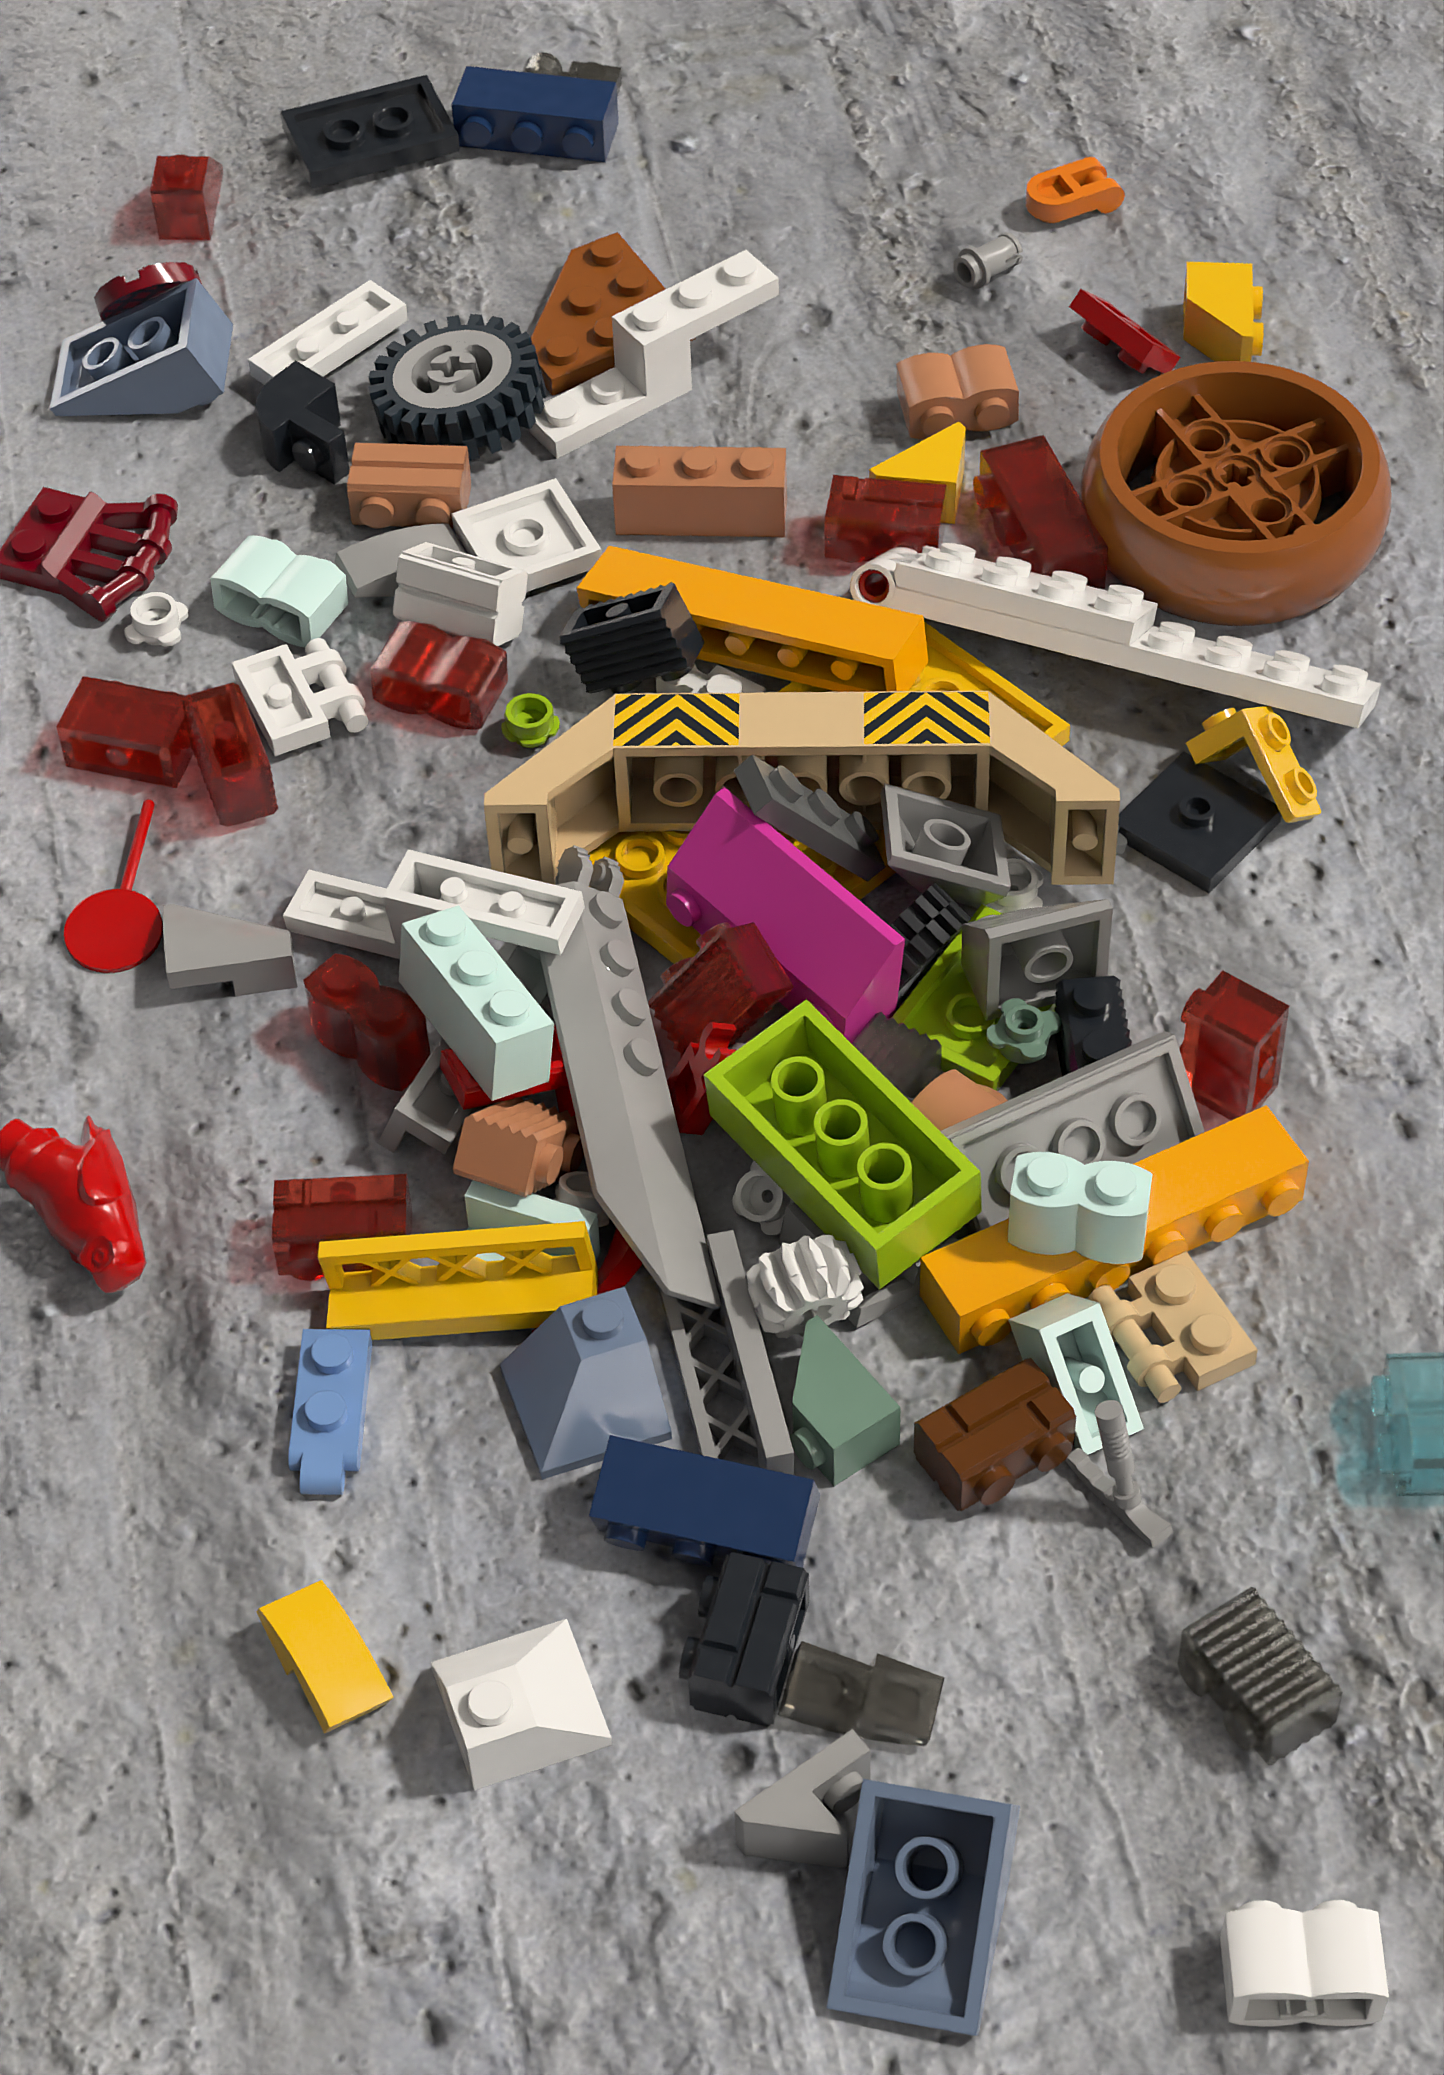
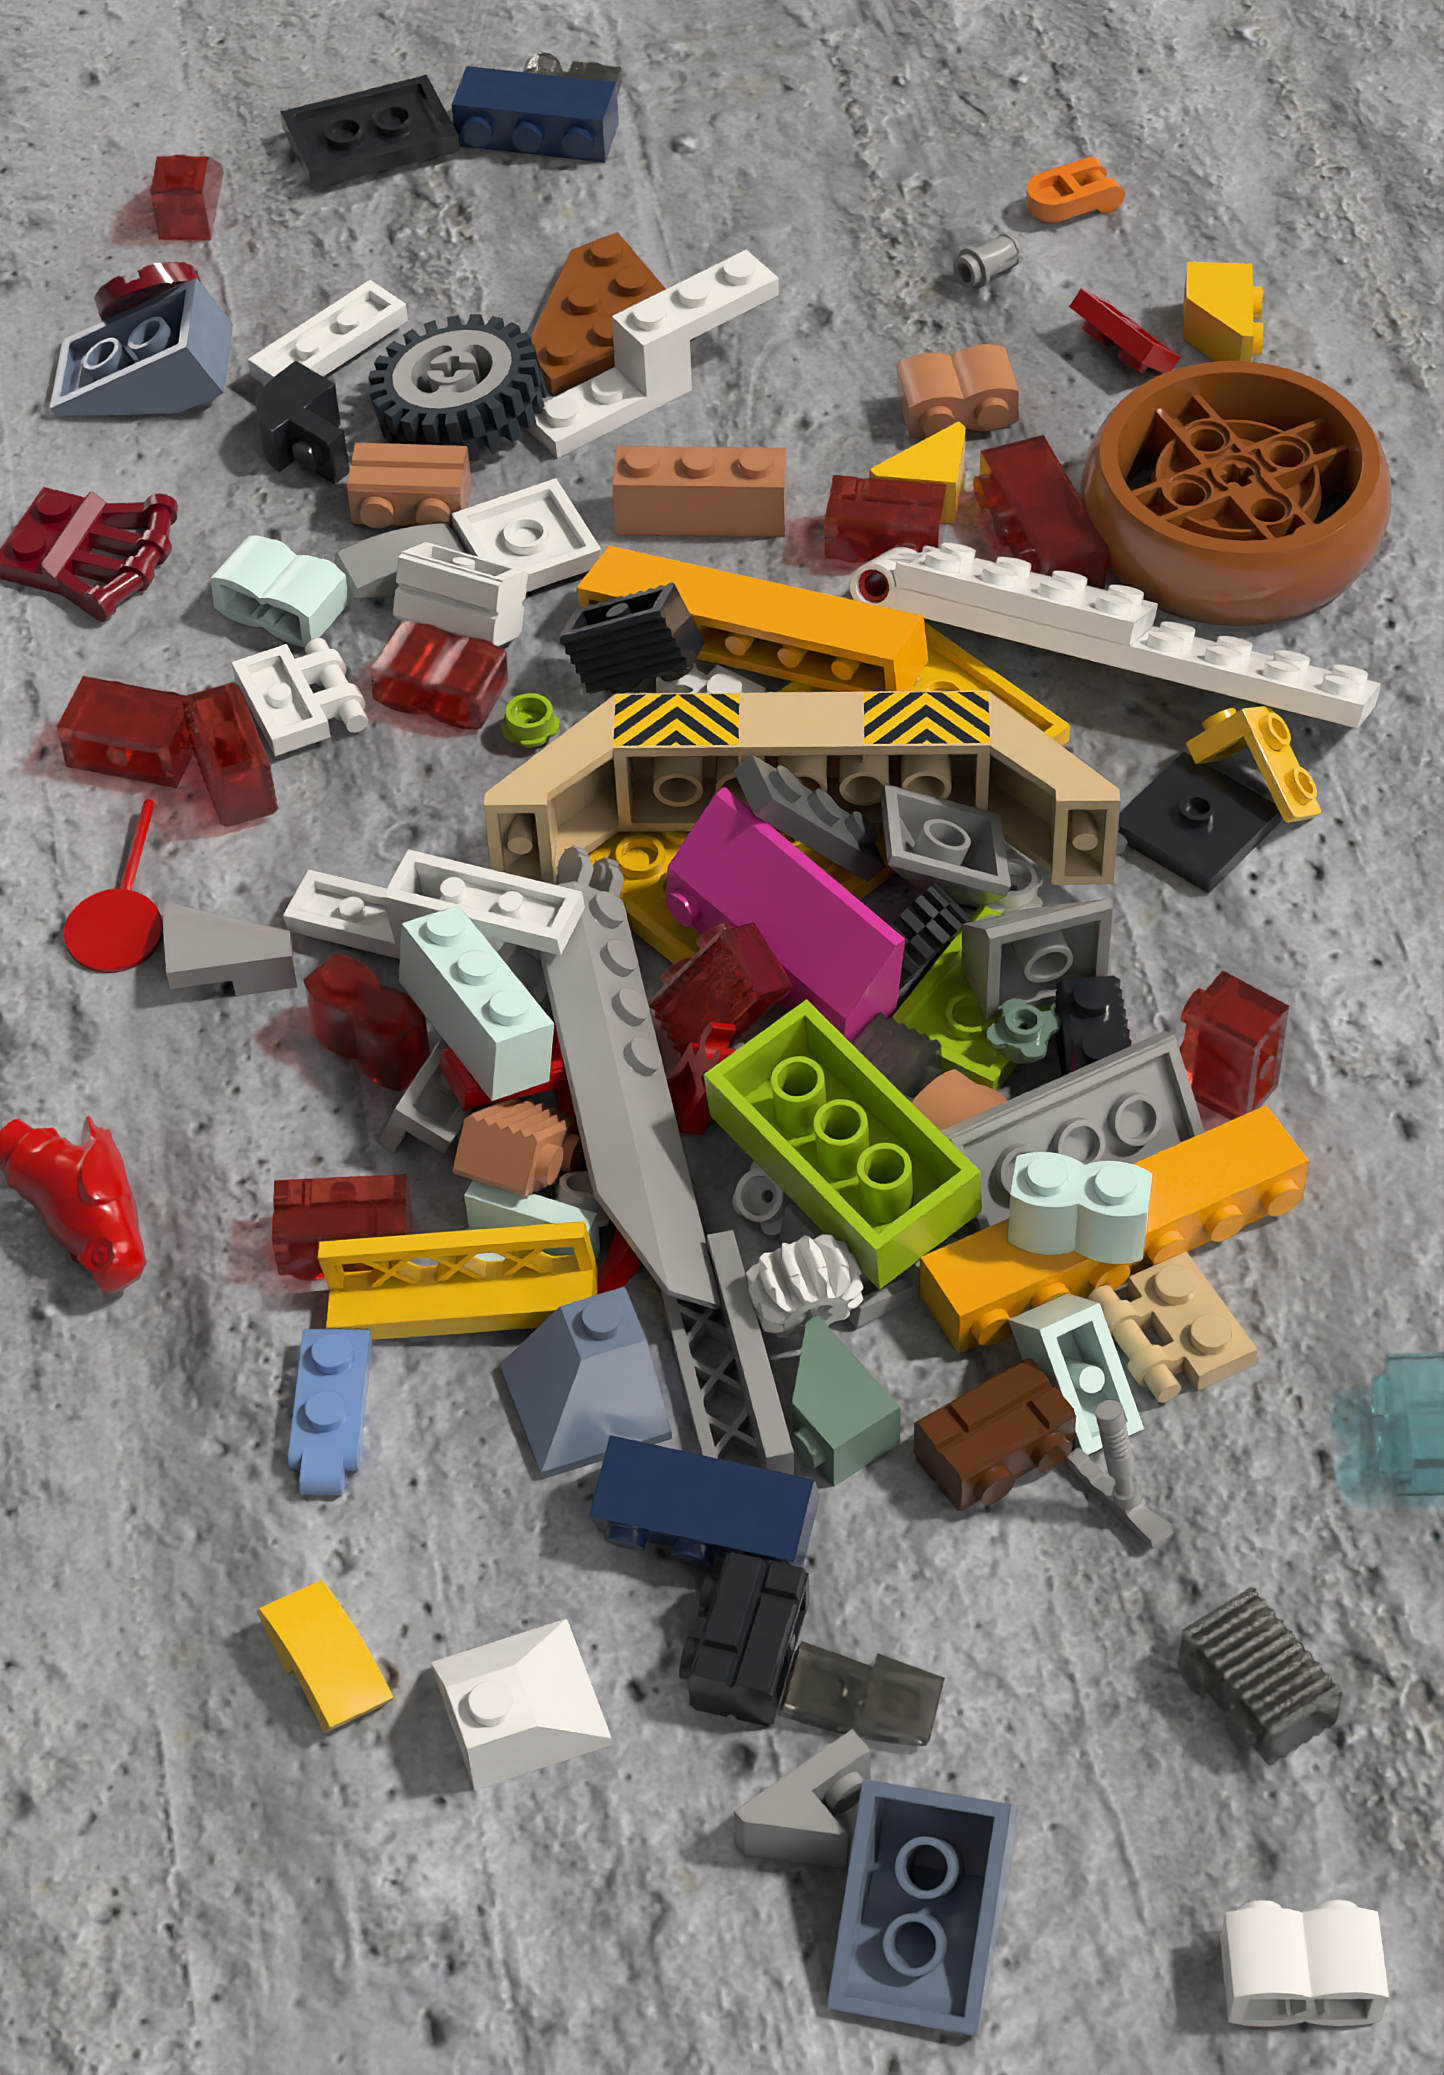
white plate [124,592,188,647] -> none

